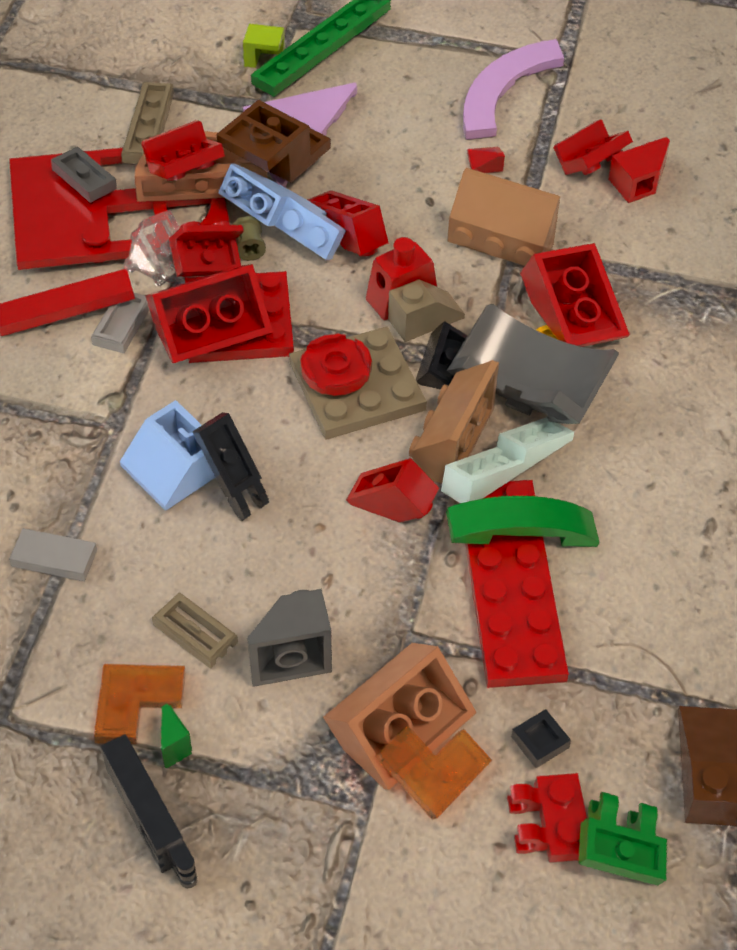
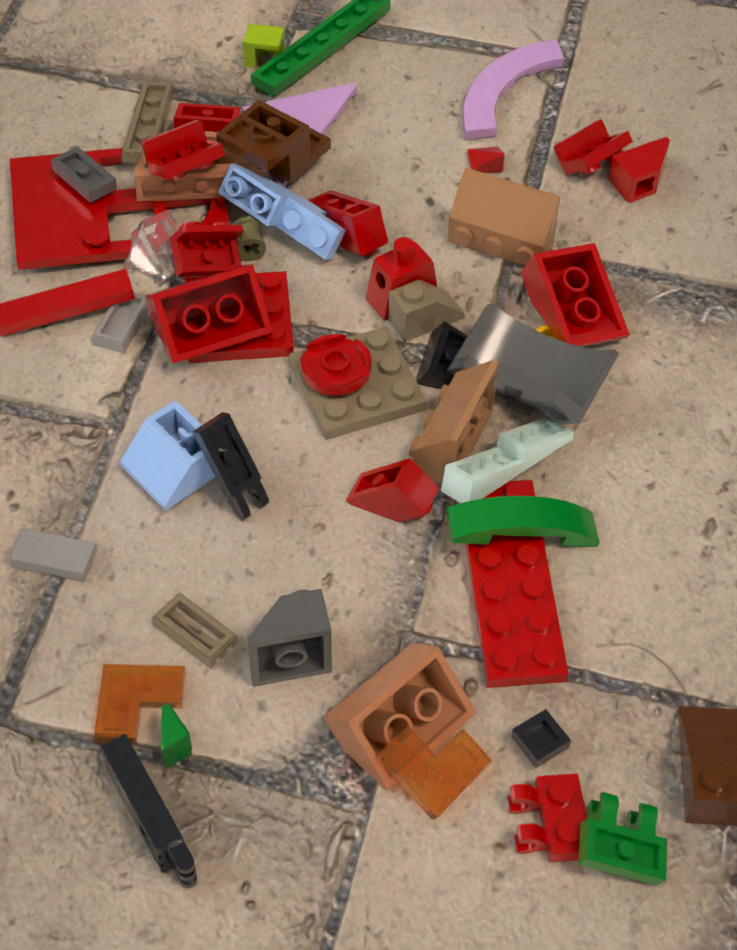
none -> red slope [173,103,241,132]

